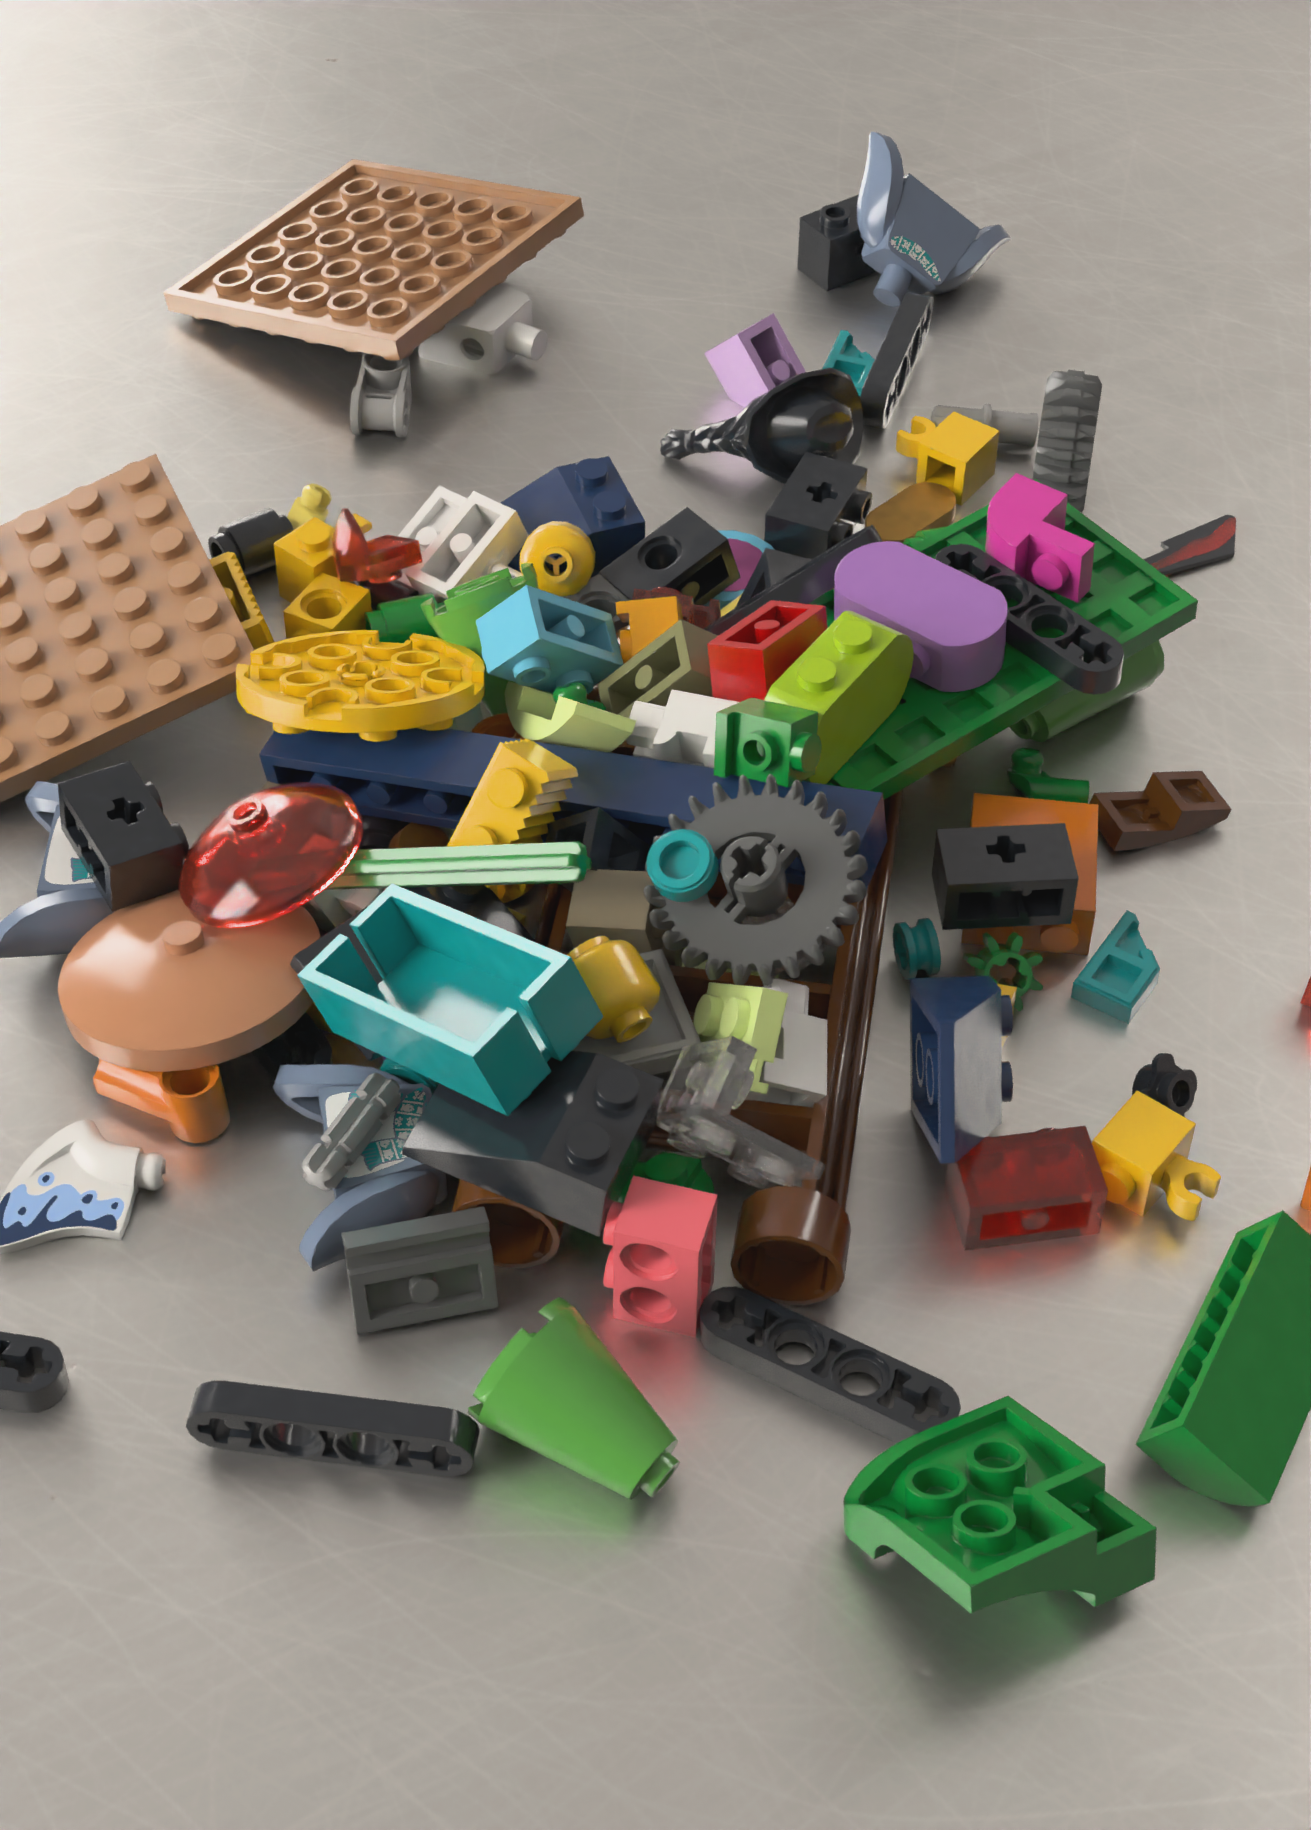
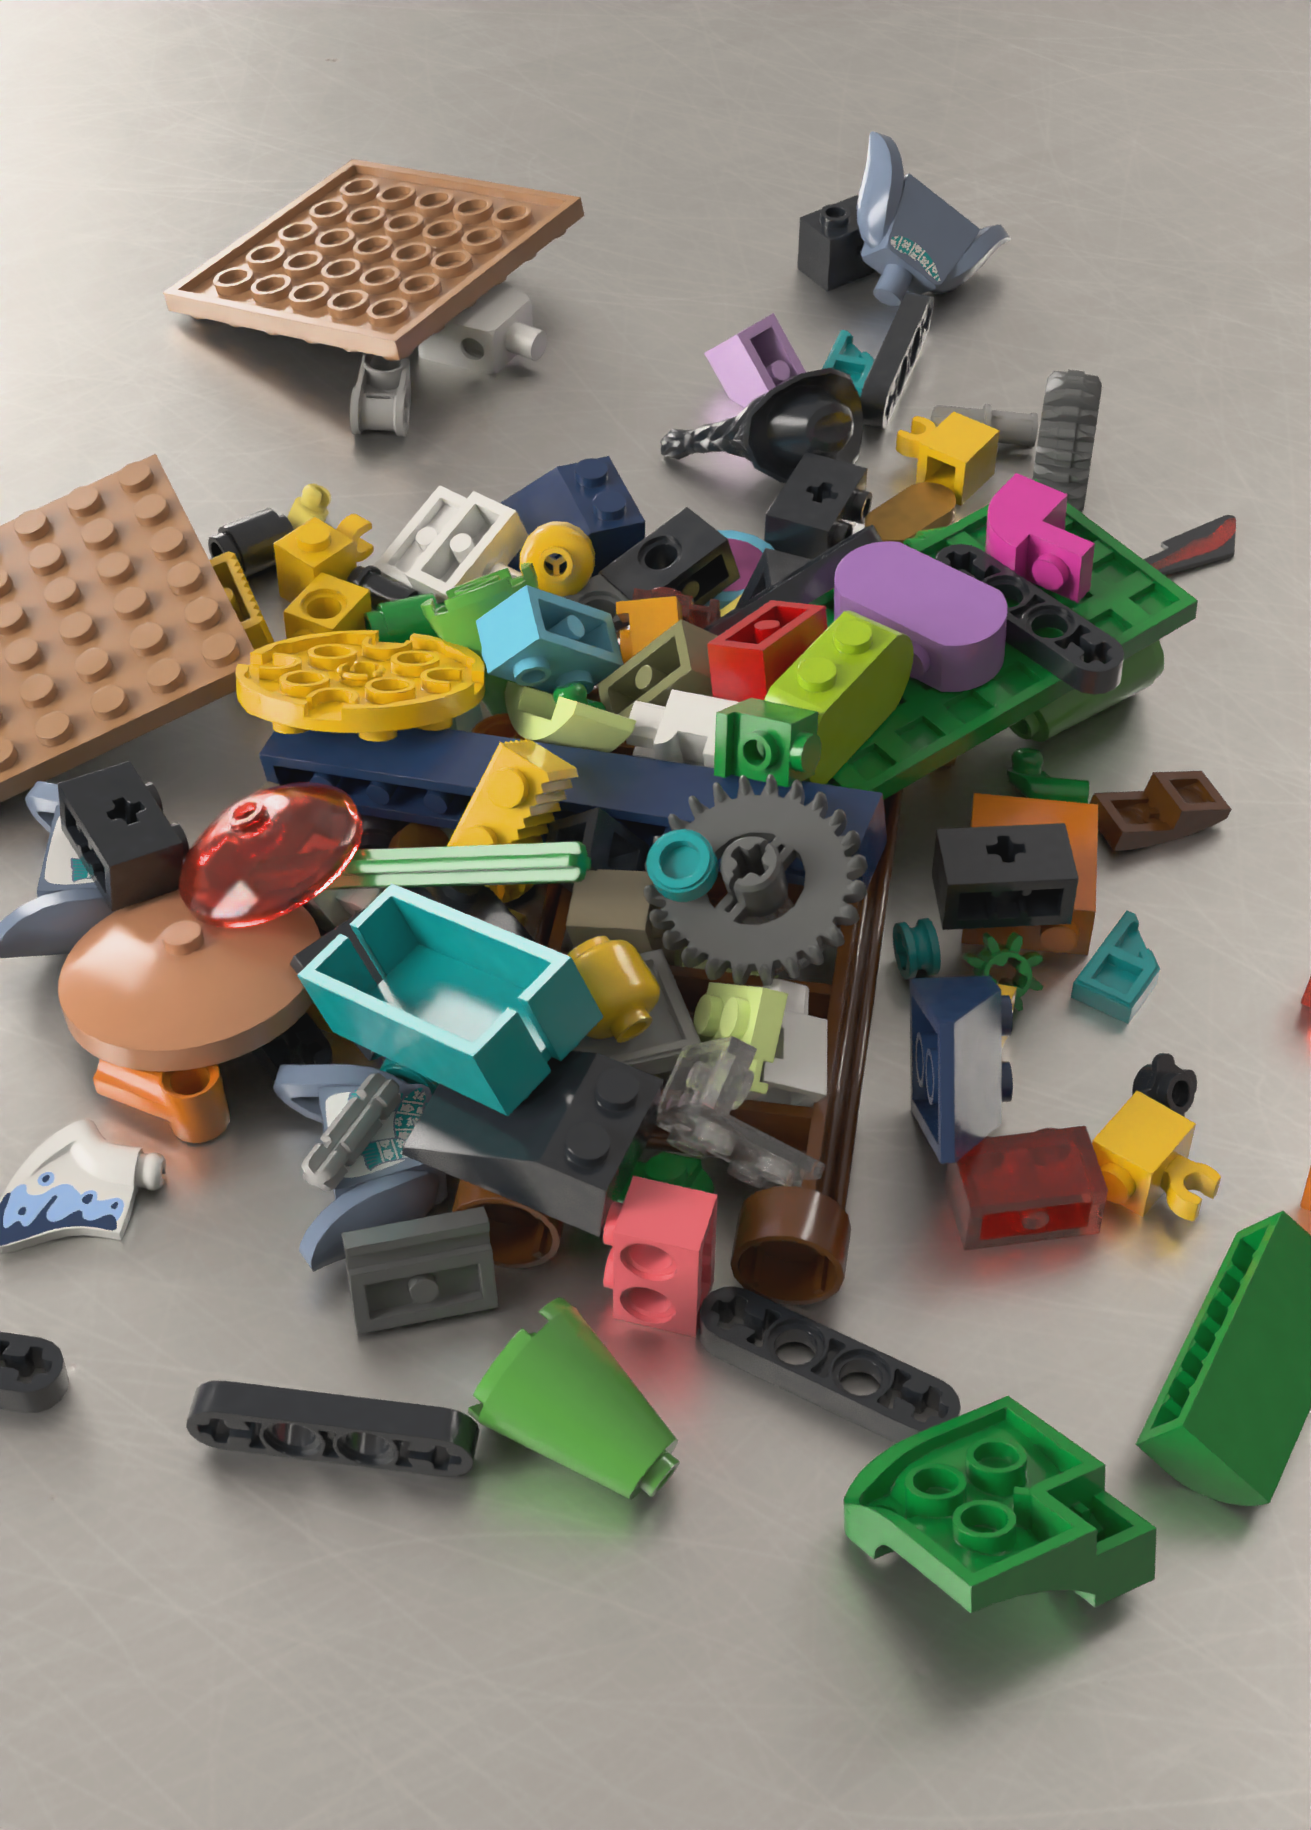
clear red plate [333,508,423,583] -> none

